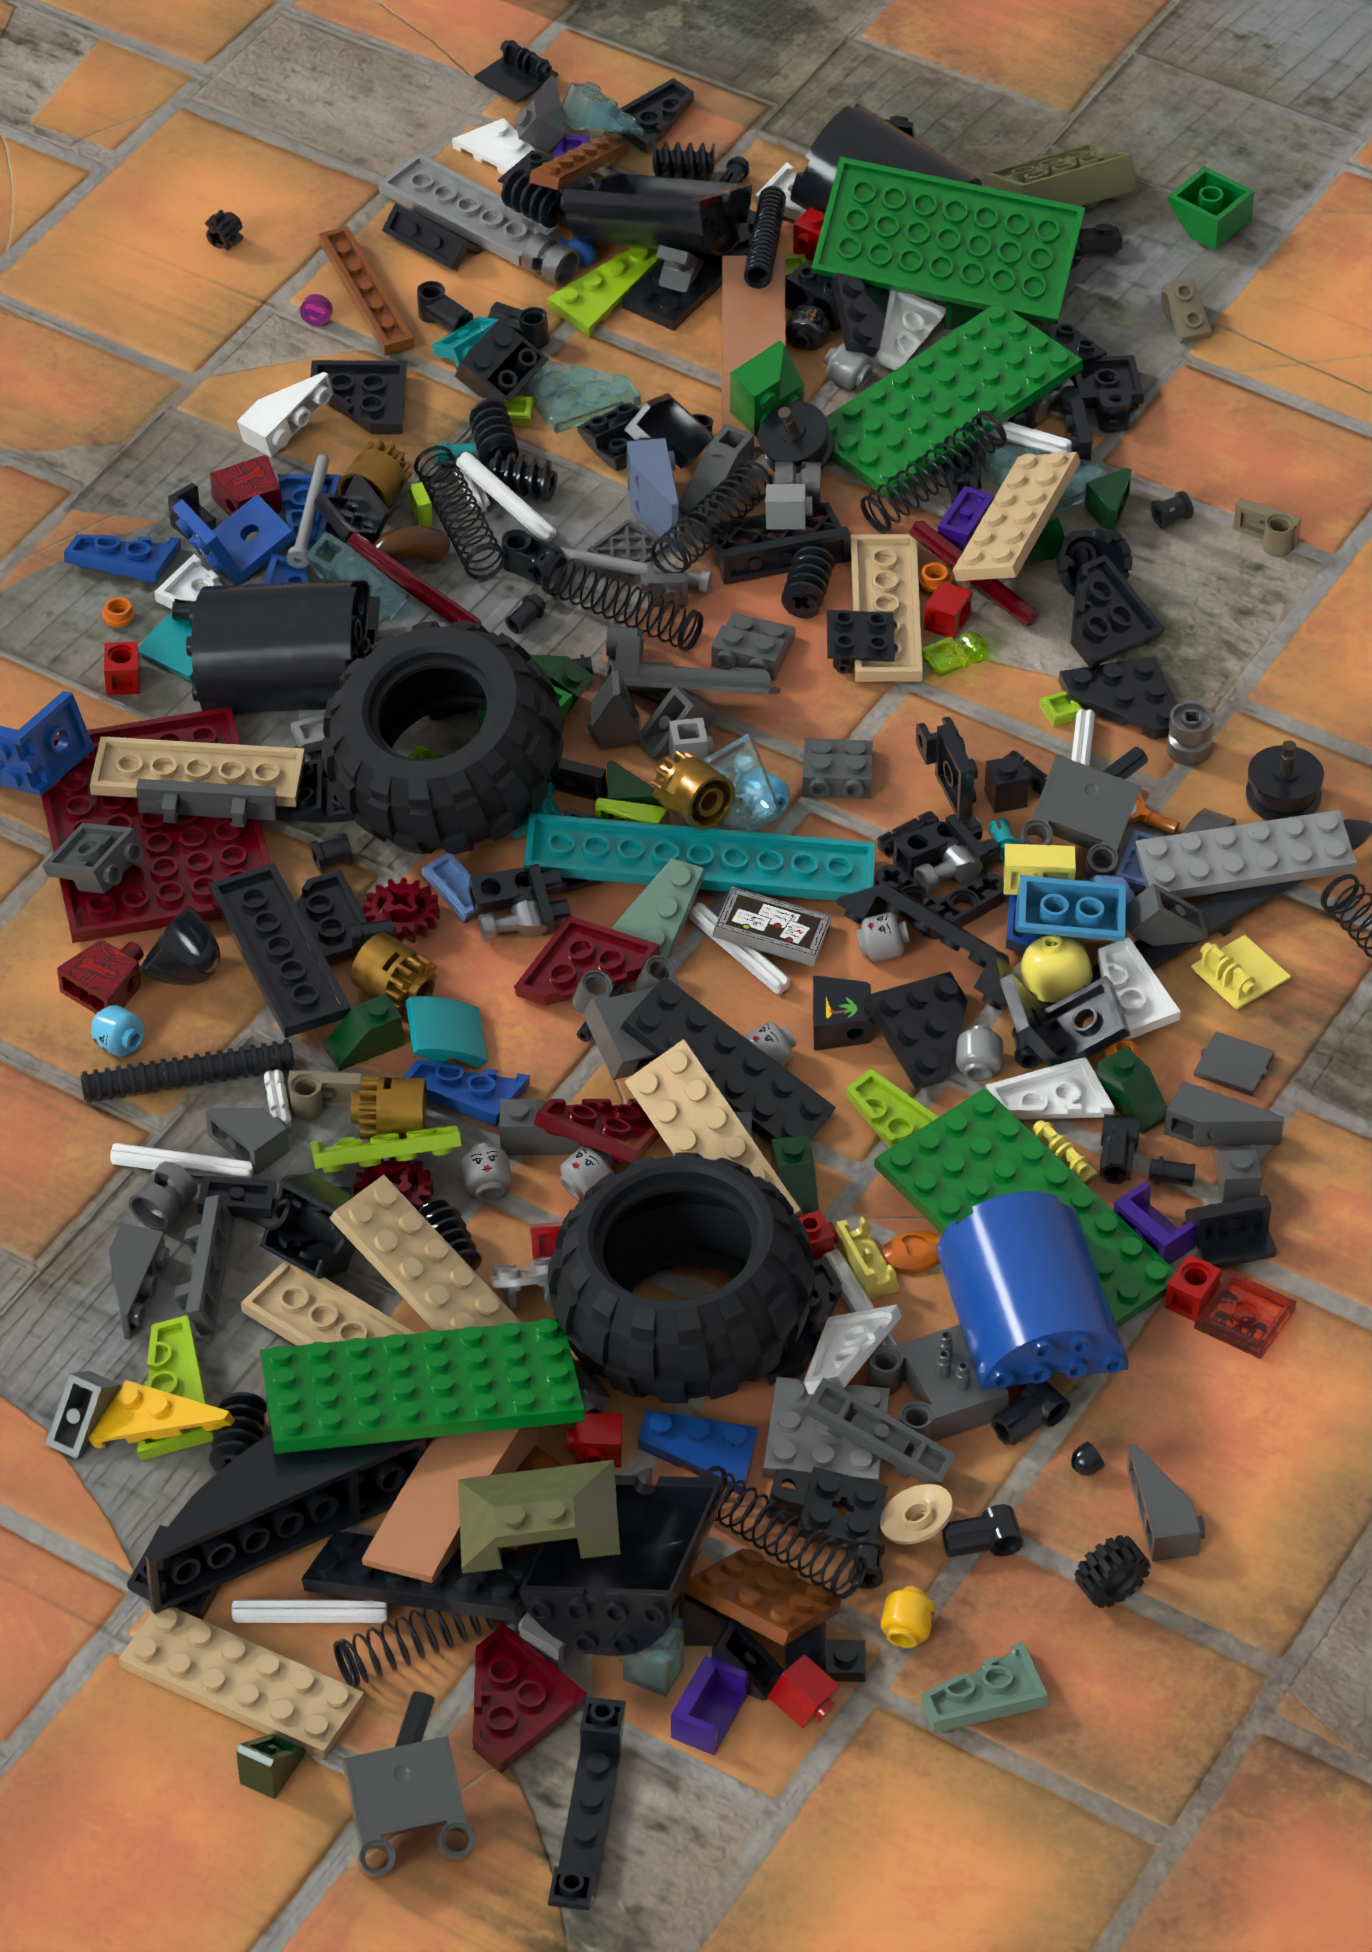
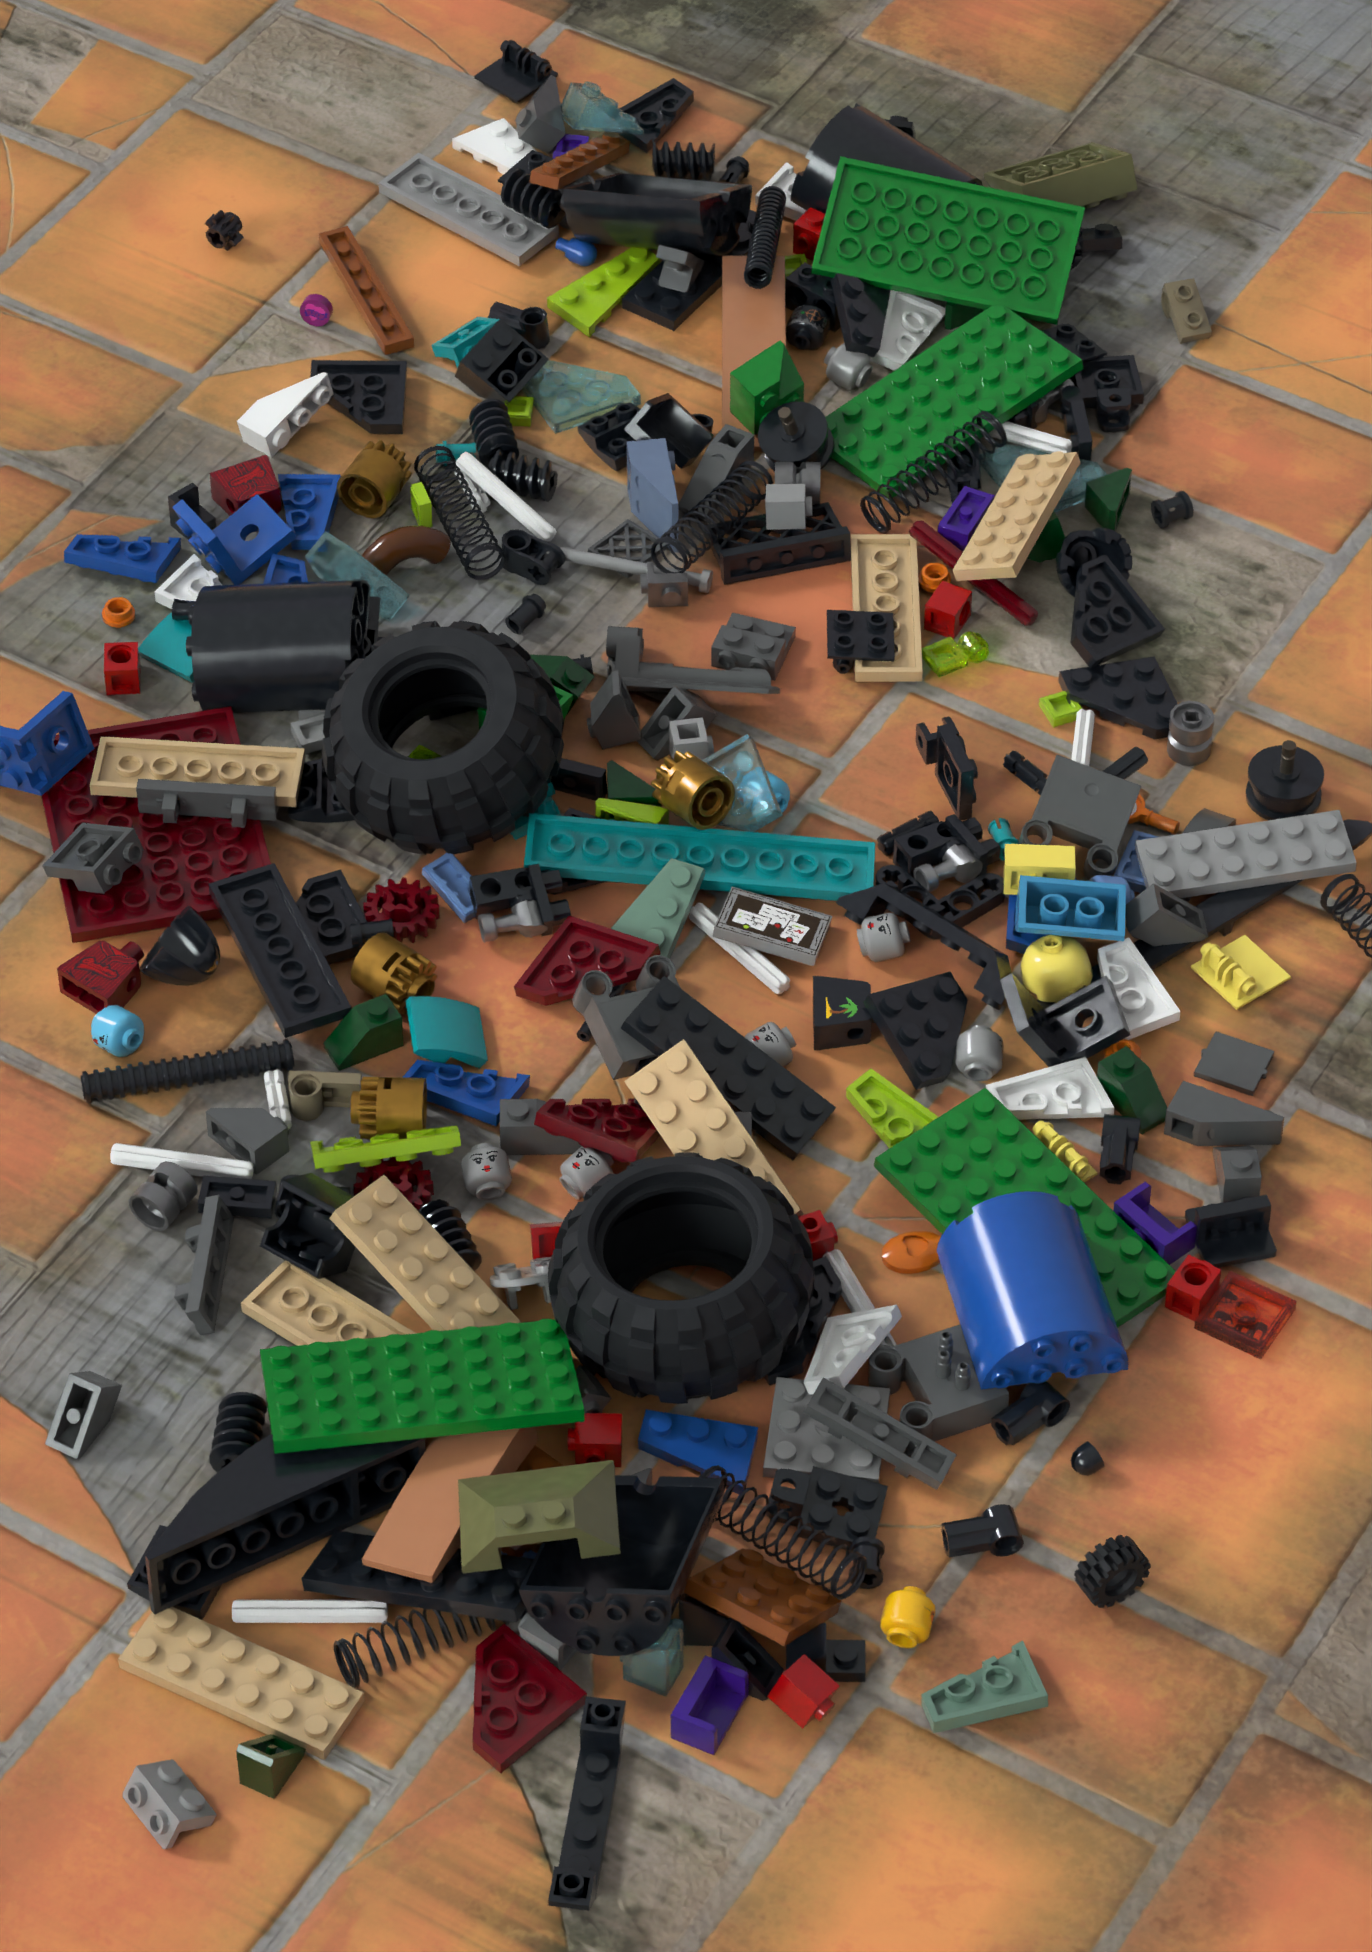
yellow wing [88,1380,235,1449] -> none
dark grey slope [109,1223,170,1340] -> none
lime wing [137,1315,214,1461] -> none
light grey bar [286,454,330,569] -> none
black bush [310,833,353,871] -> none
black bracket [314,475,390,564] -> none
dark grey piece [342,1691,476,1879] -> none
dark red axle [345,533,482,625] -> none
black panel [382,203,481,271] -> none
black piece [417,281,473,333] -> none
flat silver wheel [521,232,580,287] -> none
black piece [541,554,704,652] -> none
dark green slope [771,1135,819,1215] -> none
black piece [781,546,835,618] -> none
dark grey plate [802,738,873,799] -> none
light yellow hinge [836,1217,900,1300] -> none
tan dish [880,1484,954,1544] -> none
black brick [984,755,1033,814] -> none
black pin [1012,1027,1041,1069] -> none
dark grey slope [1127,1445,1205,1561] -> none
black pin [1148,1156,1196,1187] -> none
green slope [1168,166,1255,250] -> none
dark tan plate [1233,498,1301,557] -> none
none -> light grey bracket [122,1759,217,1849]

